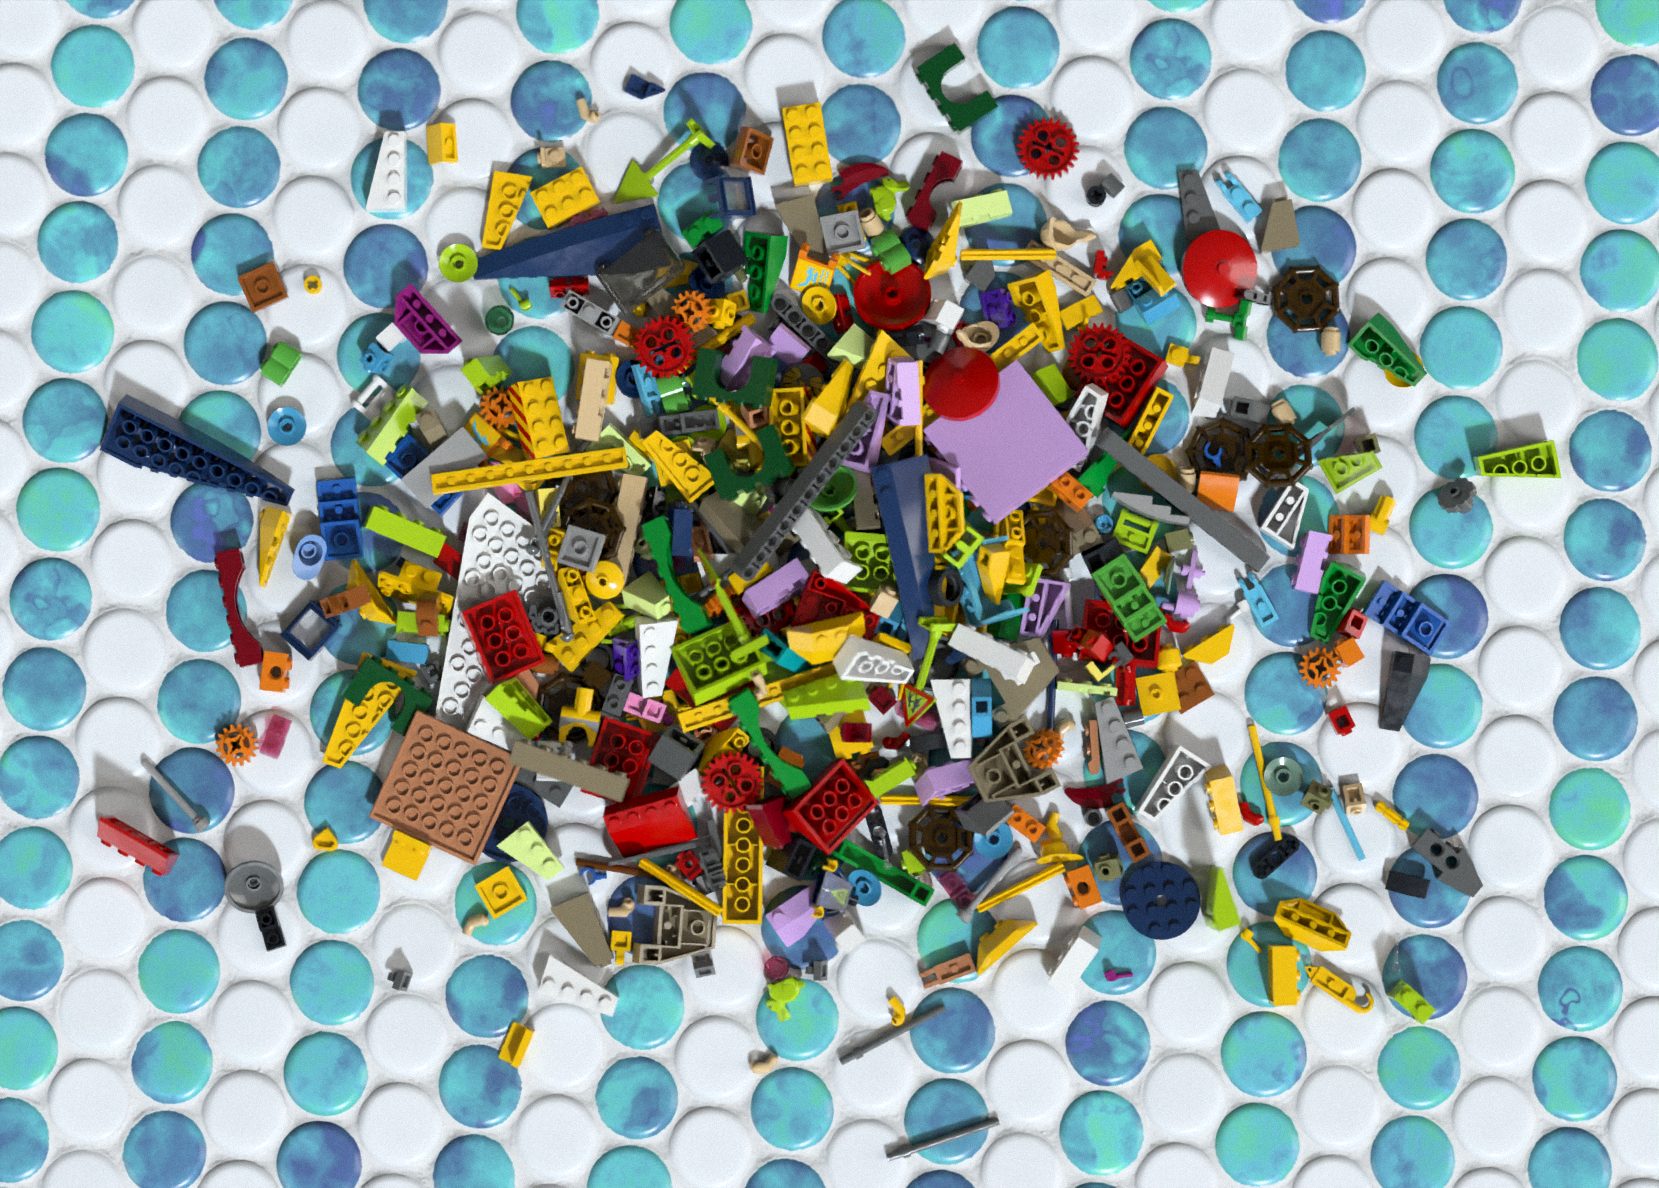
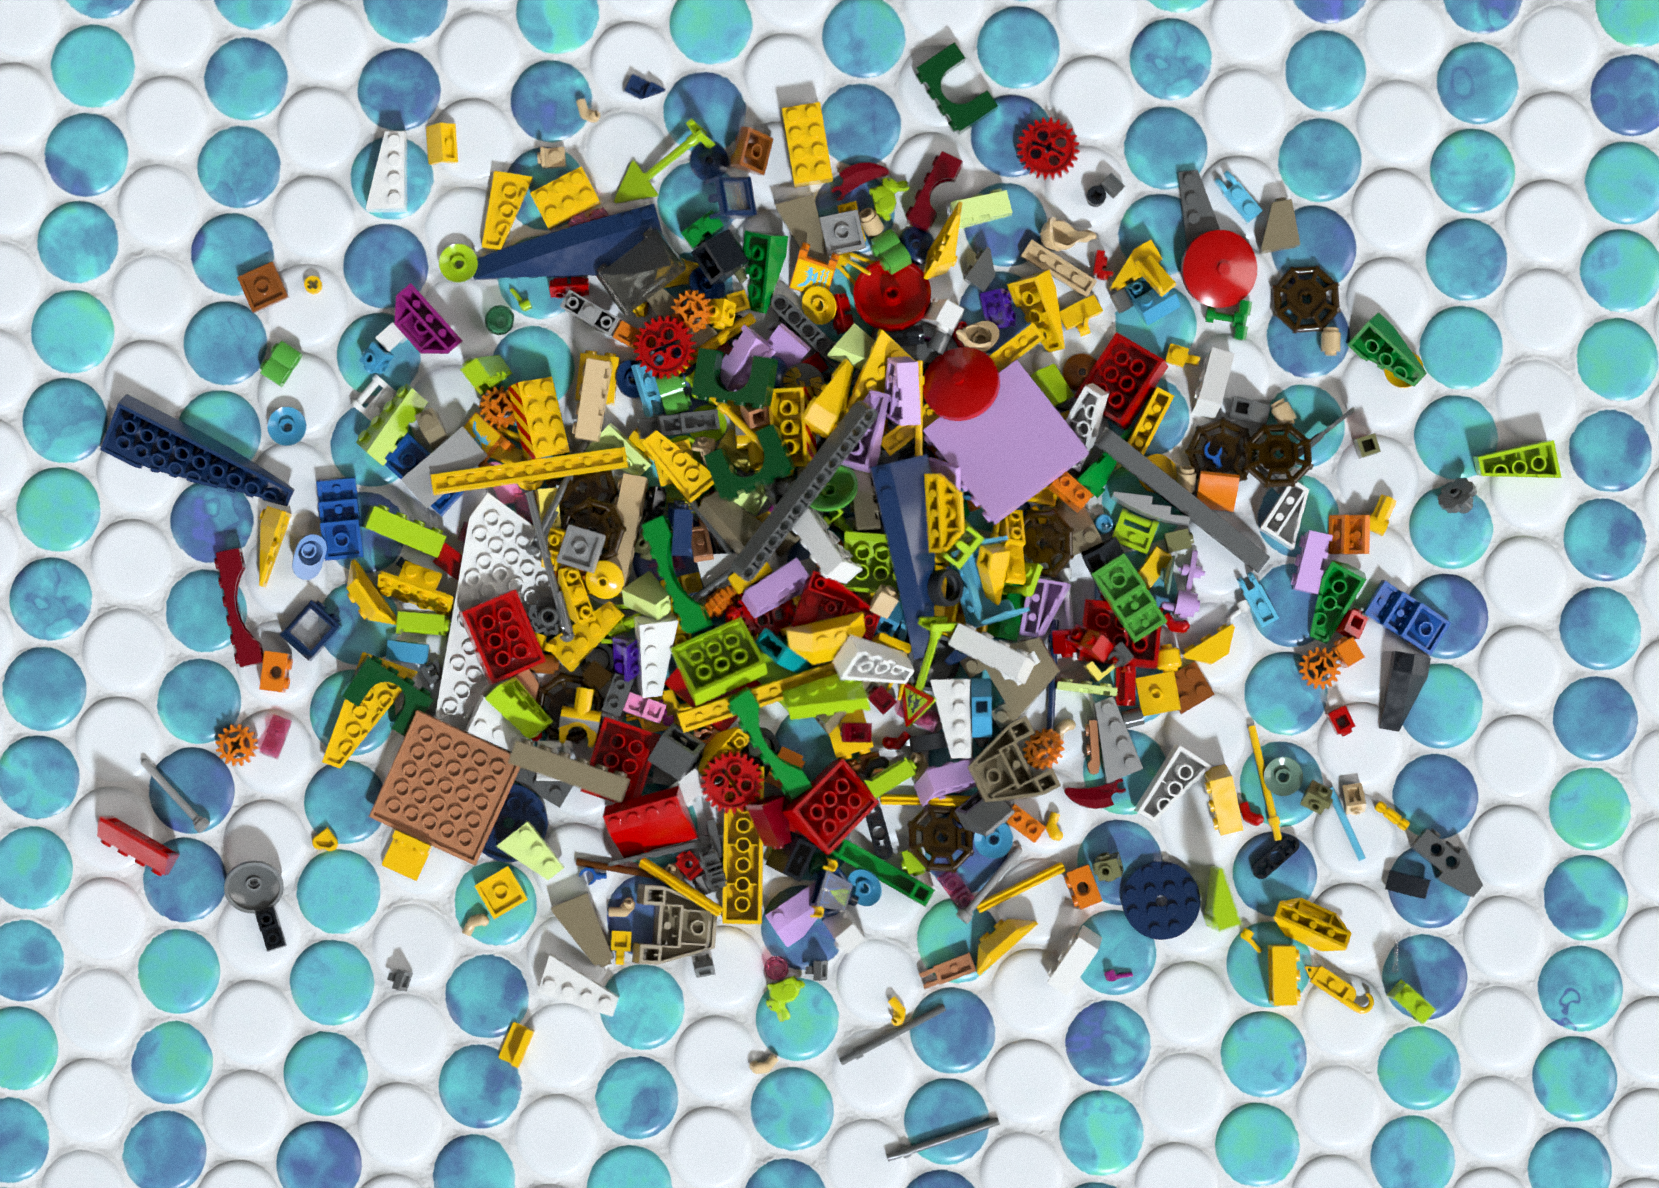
dark orange arch [319,584,372,618] -> none
dark orange brick [416,592,442,636] -> none
lime piece [696,548,770,662] -> none
tan arm [750,670,767,700] -> none
clear hinge [878,829,892,870] -> none
yellow axle [960,248,1056,260] -> none
yellow piece [1036,839,1084,864] -> none
red gear [1068,323,1131,386] -> none
dark grey beam [1084,809,1103,827] -> none
dark orange arch [1104,801,1151,863] -> none
piece [1234,288,1274,306] -> none
lime wing [1317,451,1383,494] -> none

